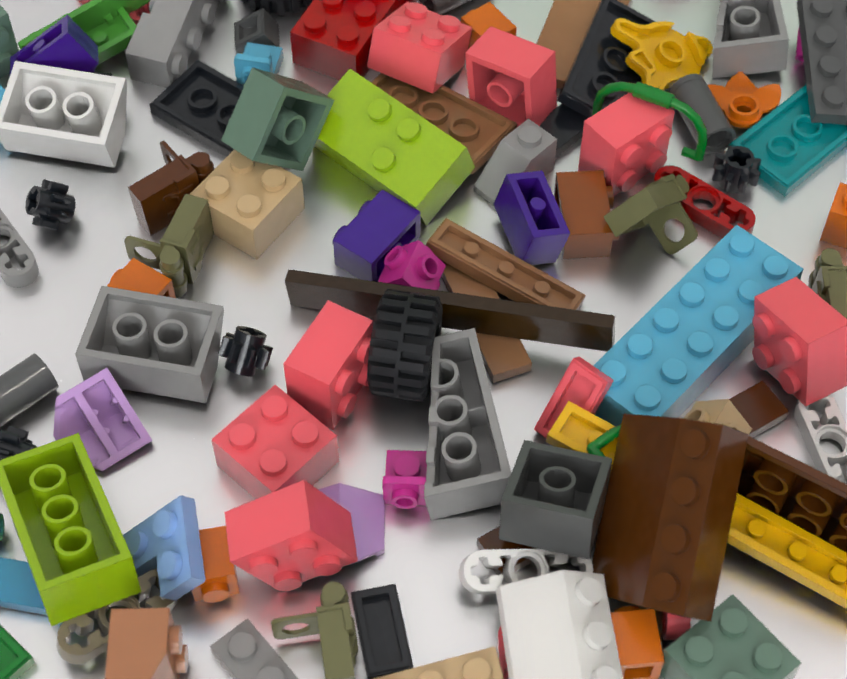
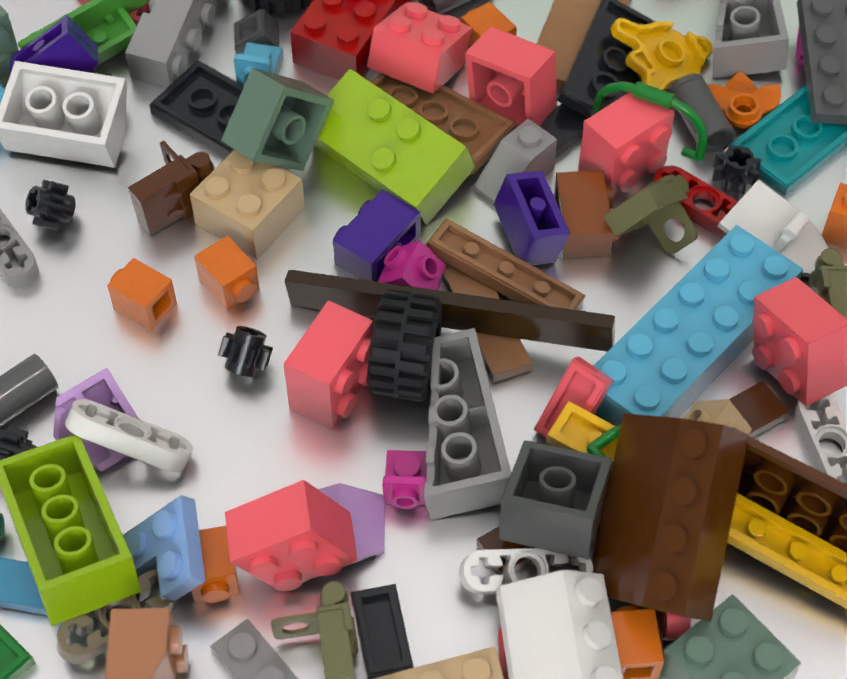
light grey slope [75,286,224,403] -> none
olive piece [124,194,214,298] -> none
coral brick [211,385,339,499] -> none
none -> white beam [65,399,193,472]
none -> orange brick [194,235,260,310]
none -> white shield [717,179,828,277]

